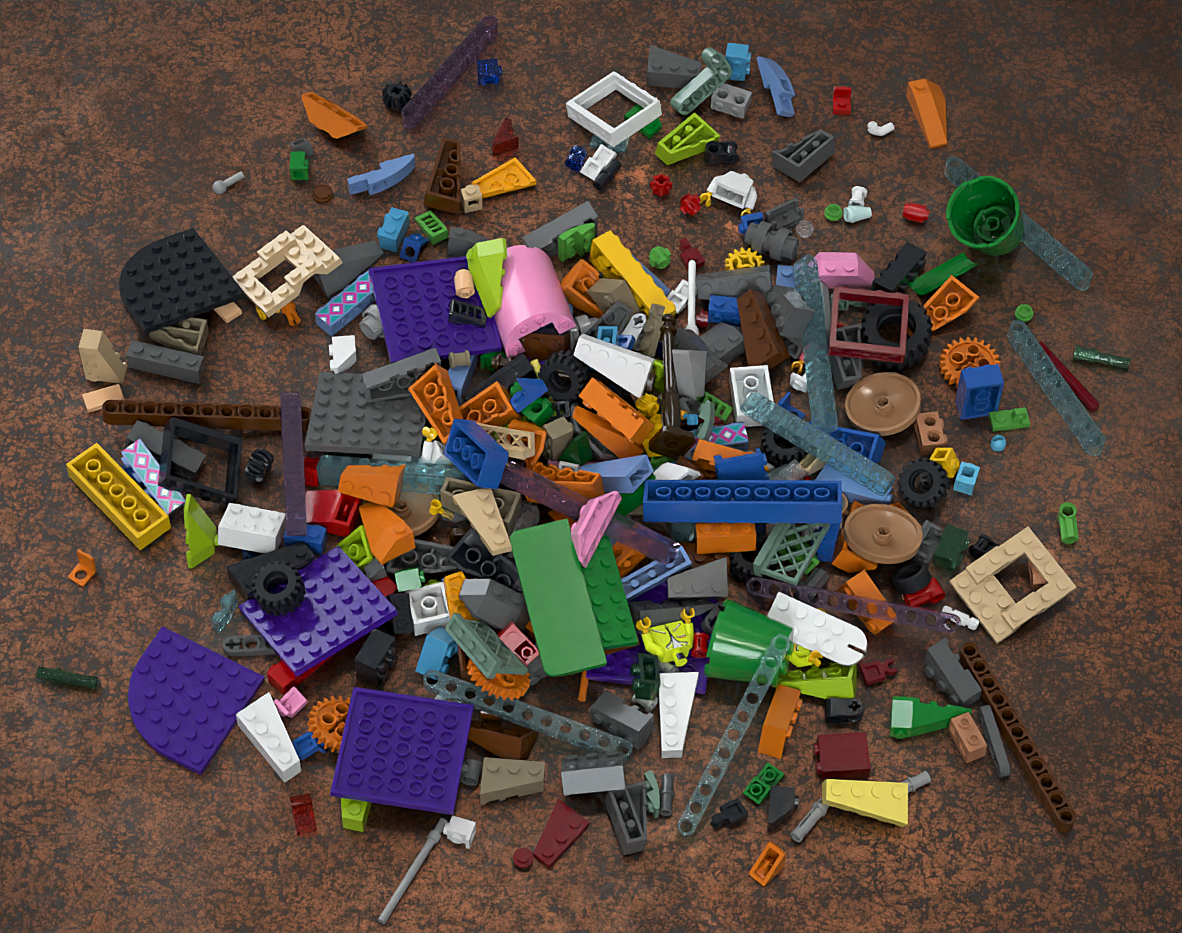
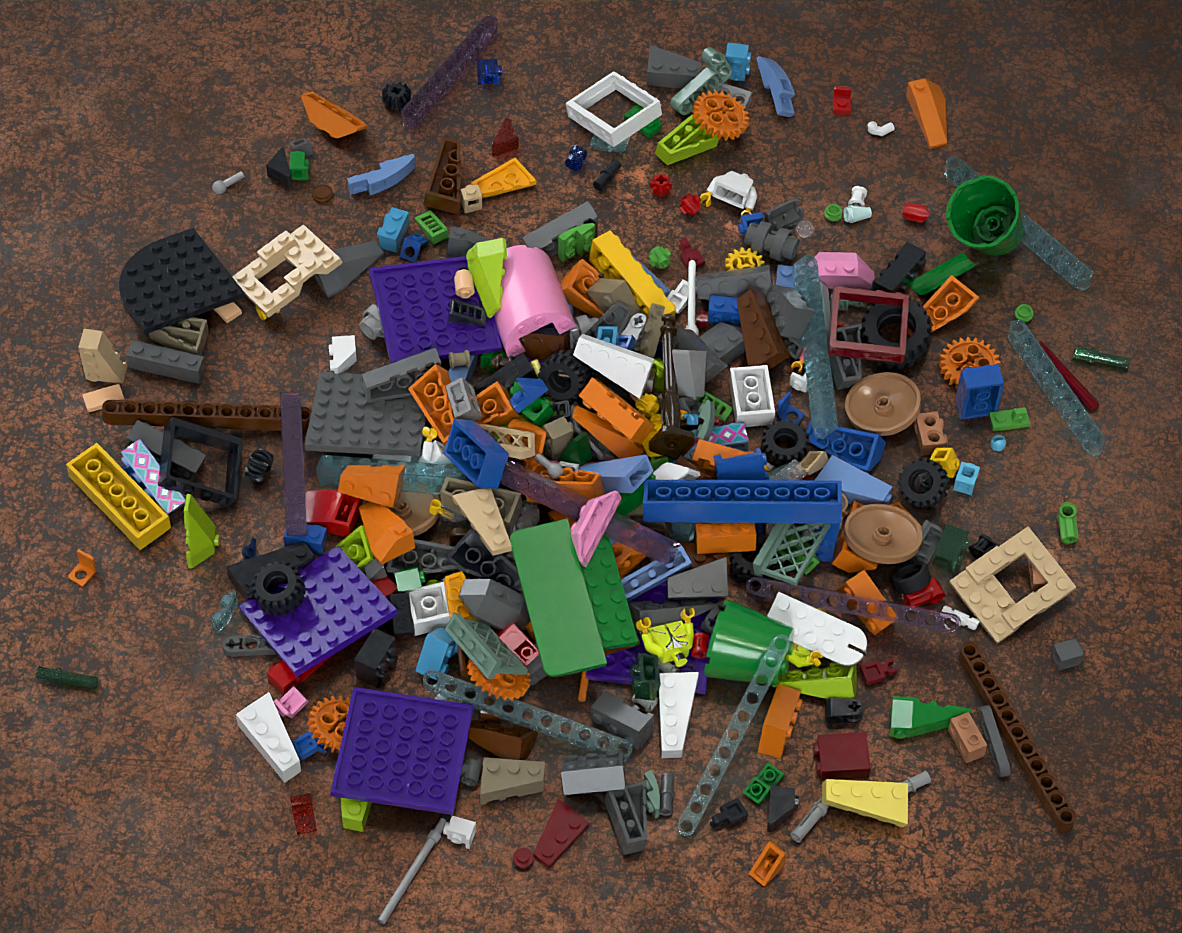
dark purple plate [128,626,265,775] -> none
white brick [218,503,286,554] -> none
orange pin [281,302,301,326] -> none
red bracket [299,457,325,487] -> none
medium blue brick [315,270,375,337] -> none
white slope [580,144,617,181] -> none
black piece [704,141,739,165] -> none
clear light blue beam [740,392,896,496] -> none
dark grey wedge [772,129,835,183] -> none
dark grey piece [793,568,830,606] -> none
dark grey wedge [923,637,982,708] -> none
none -> black slope [266,148,292,187]
none -> light grey brick [446,377,482,421]
none -> light grey bar [535,453,563,479]
none -> orange gear [692,90,750,140]
none -> dark grey brick [1051,638,1085,671]

